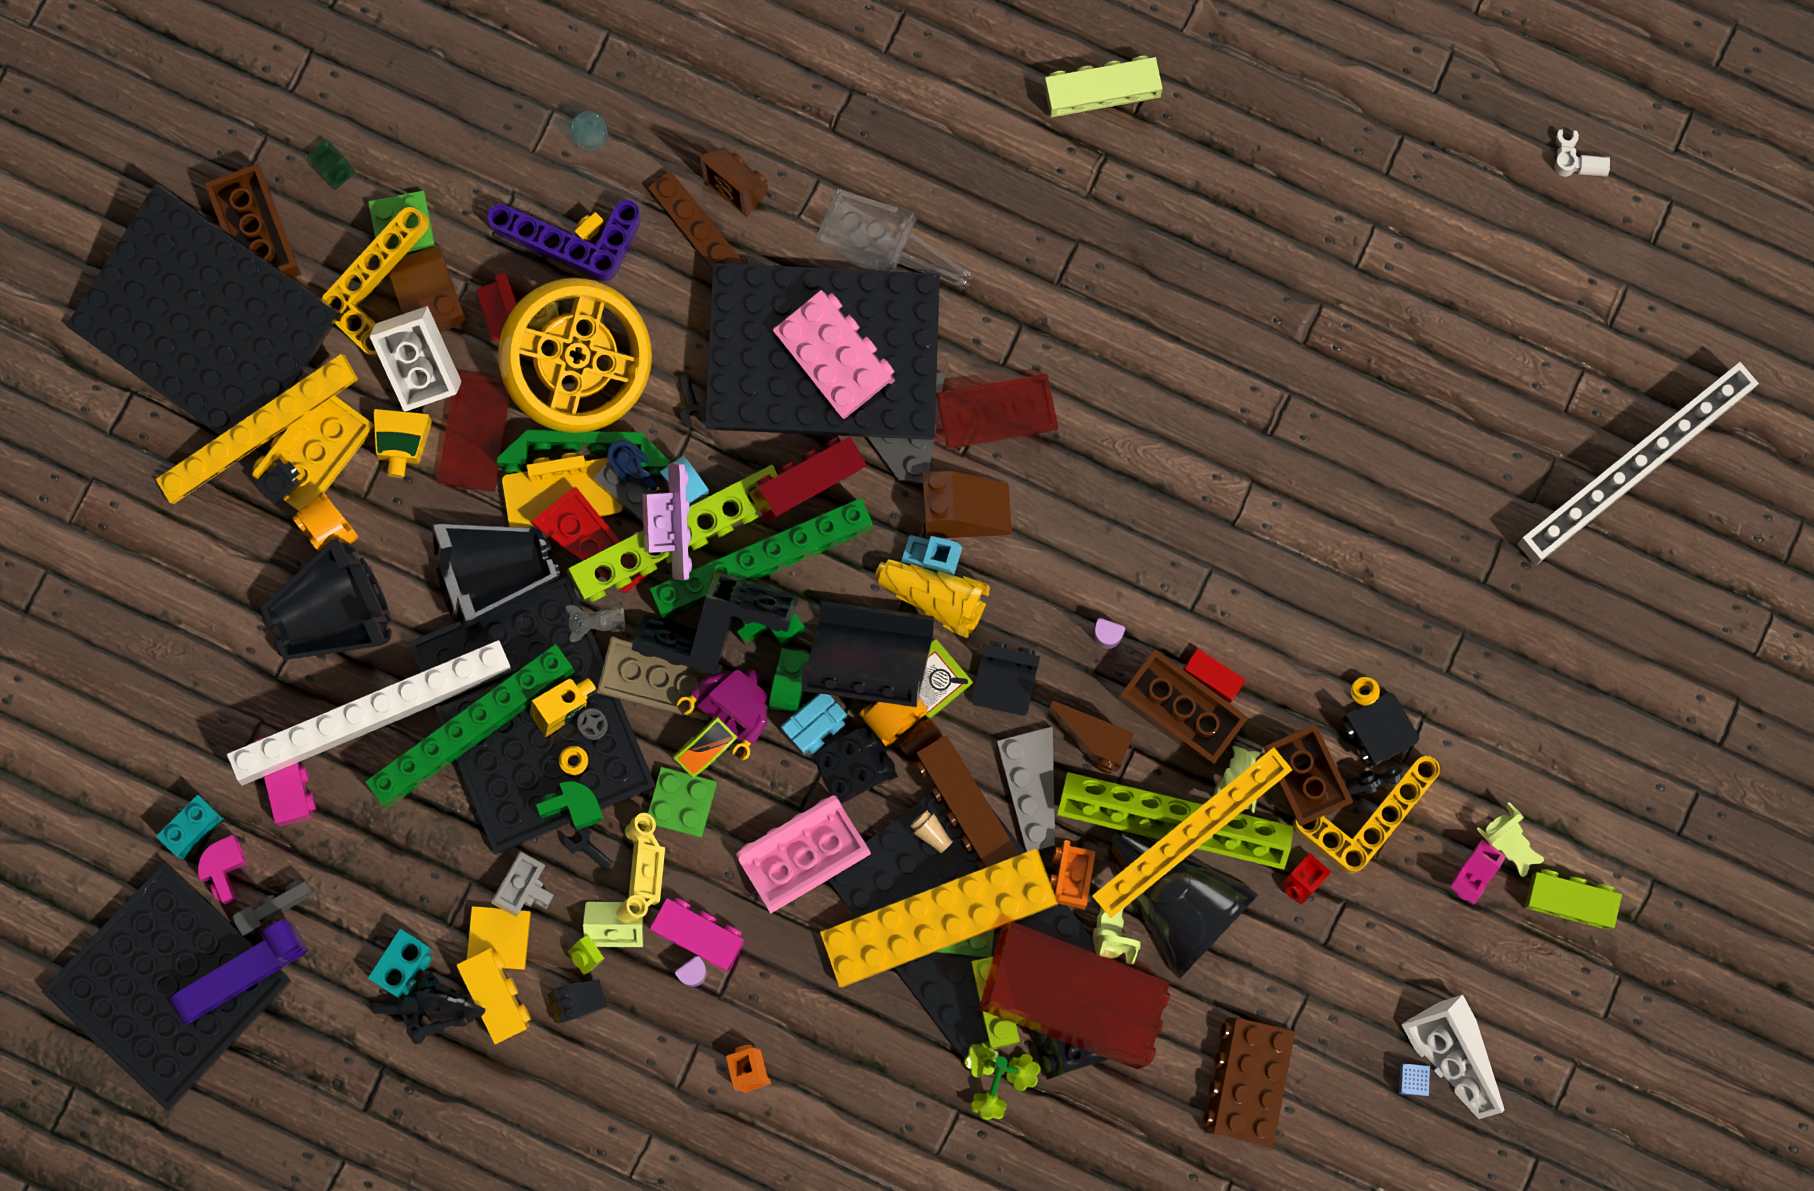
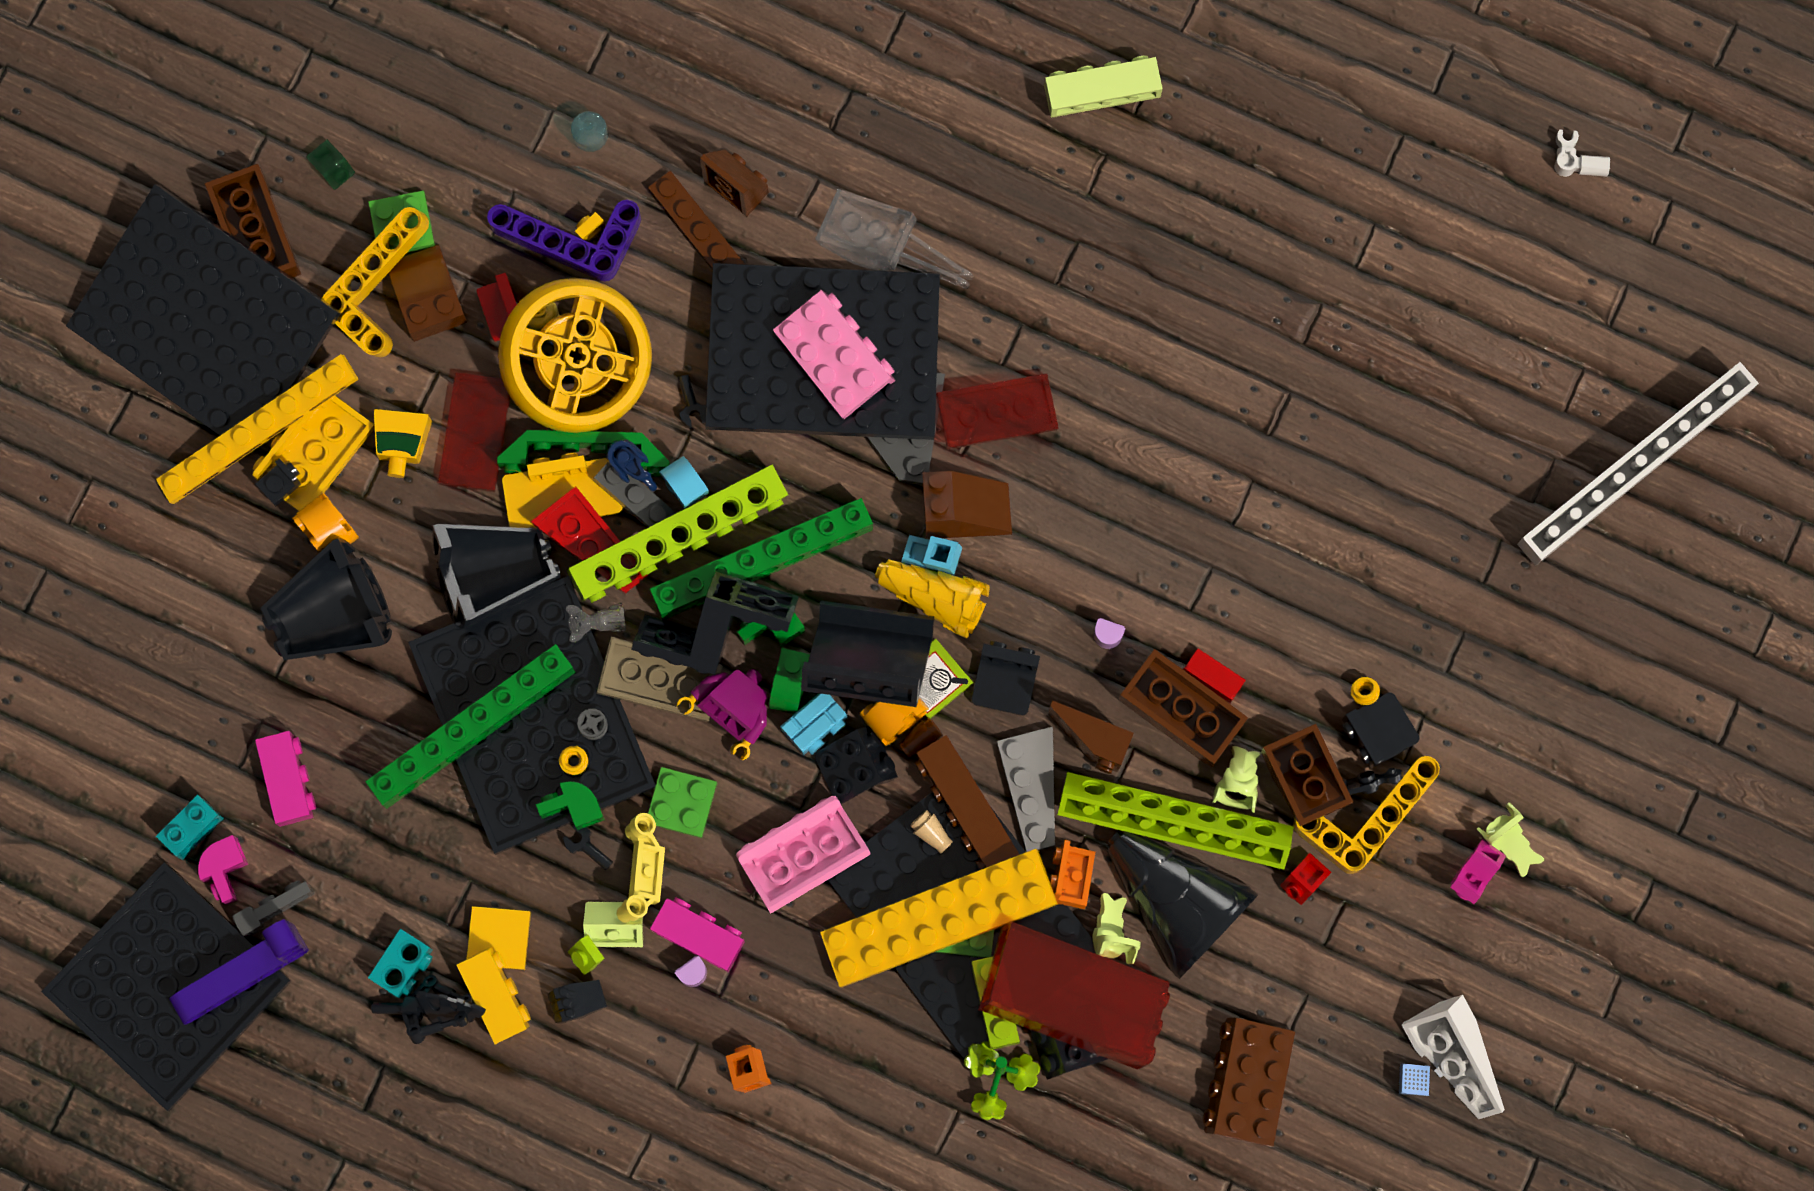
white brick [227,640,512,786] -> none
white brick [370,306,461,412] -> none
light grey hinge [491,852,554,917] -> none
yellow torso [530,678,597,738] -> none
lavender bracket [642,463,692,580] -> none
slope [672,717,738,778] -> none
dark red brick [749,436,867,523] -> none
yellow plate [1092,747,1292,919] -> none
lime brick [1524,869,1622,931] -> none

